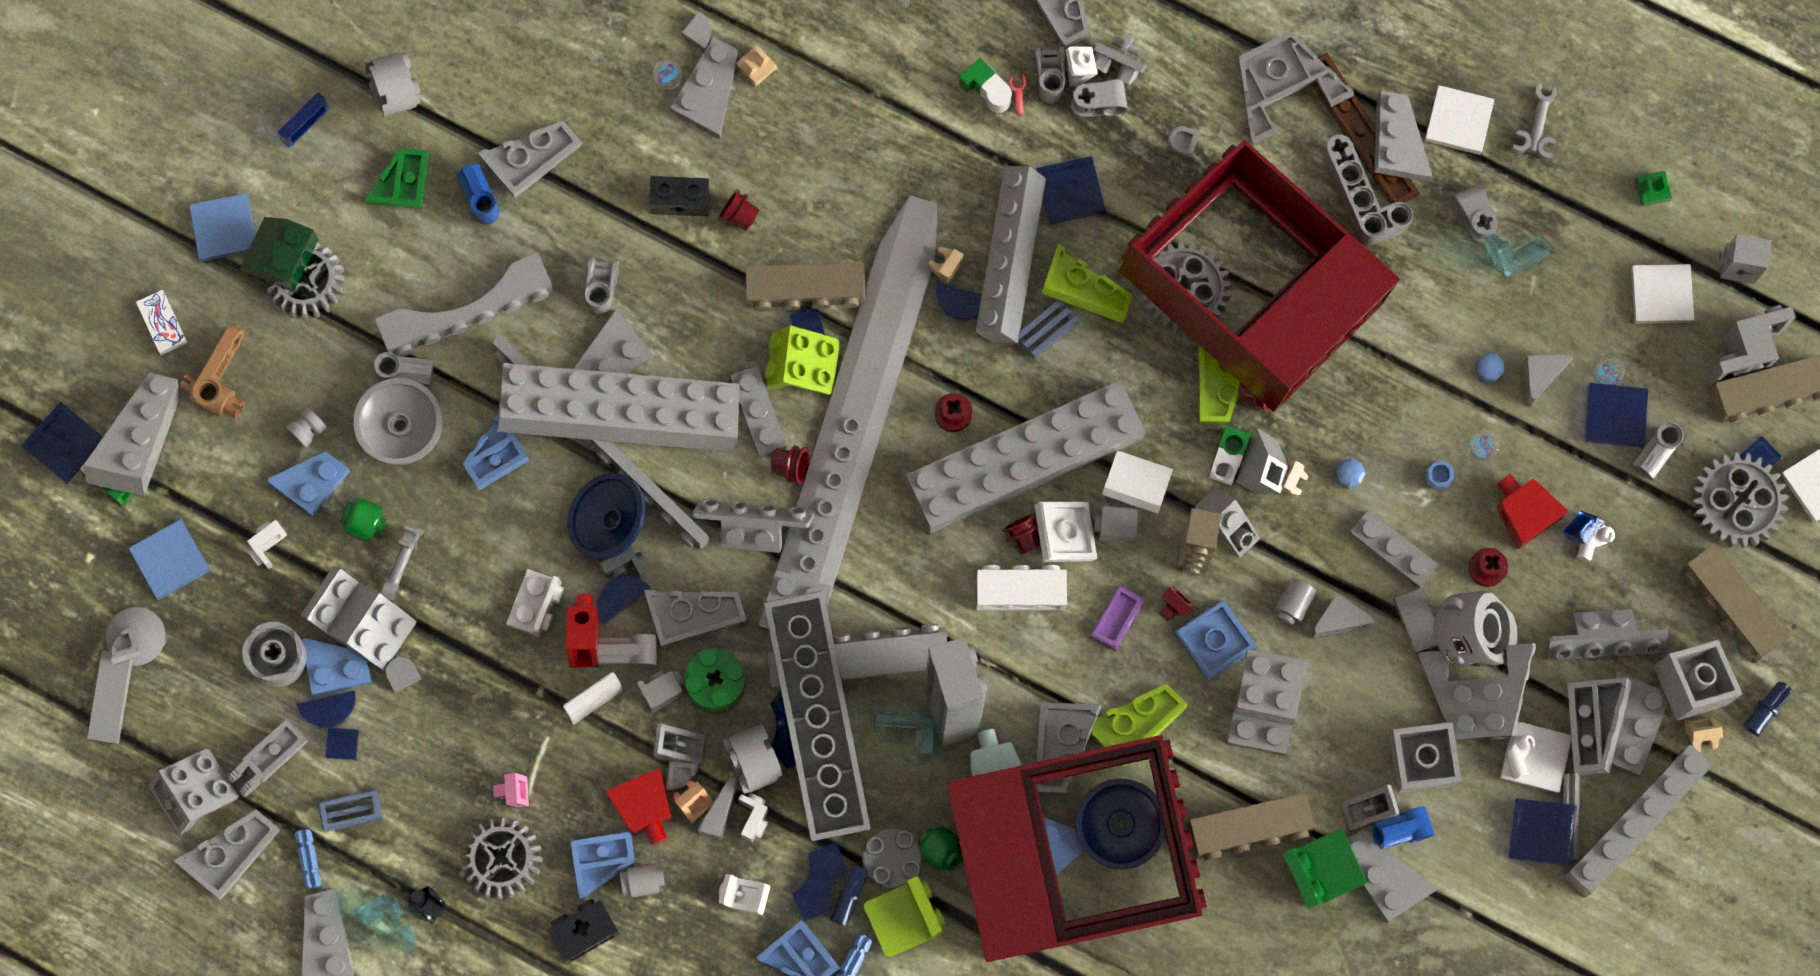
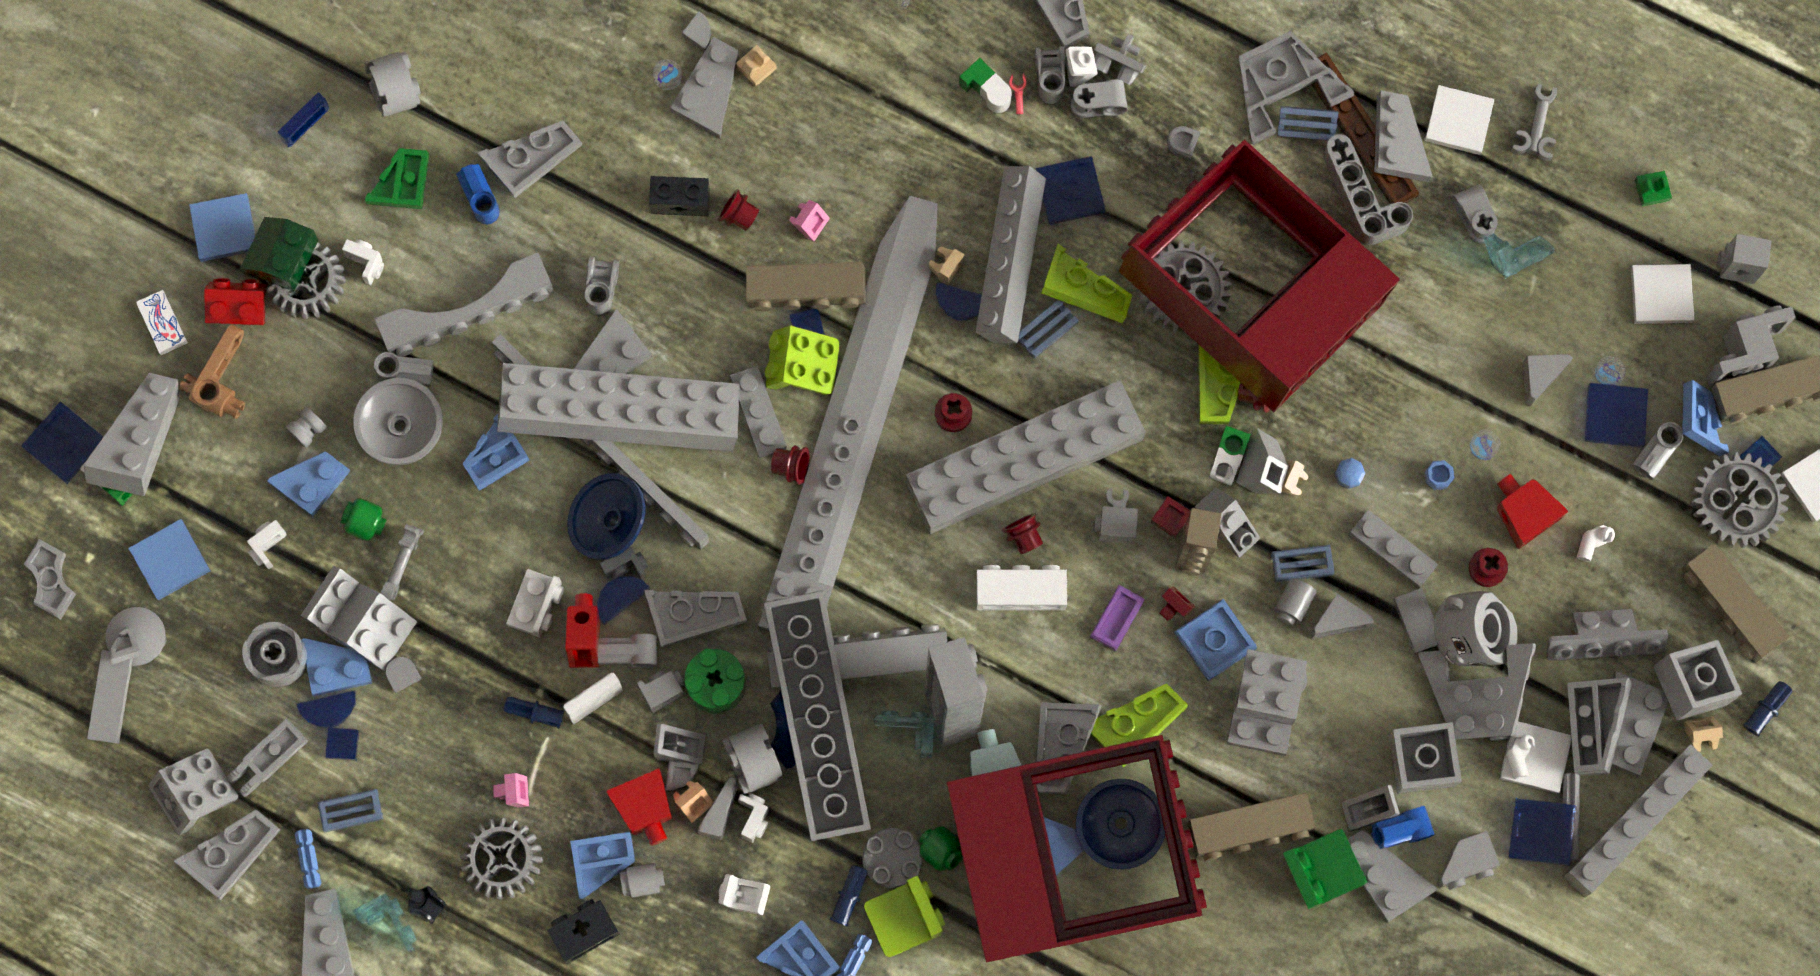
light grey bracket [693,499,814,553] -> none
clear blue tile [792,842,848,922] -> none
white tile [1034,502,1097,562] -> none
white tile [1102,450,1173,514] -> none
medium blue tile [1475,353,1504,383] -> none
clear blue tile [1563,511,1604,545] -> none
none -> light grey tile [24,539,76,620]
none -> red bracket [204,278,268,325]
none -> white bracket [342,239,384,285]
none -> dark blue axle [504,697,565,729]
none -> bright pink tile [789,200,830,241]
none -> dark red tile [1151,496,1191,538]
none -> sand blue tile [1271,545,1335,582]
none -> sand blue tile [1277,106,1339,140]
none -> light grey slope [1437,831,1500,890]
none -> medium blue wing [1682,380,1729,457]

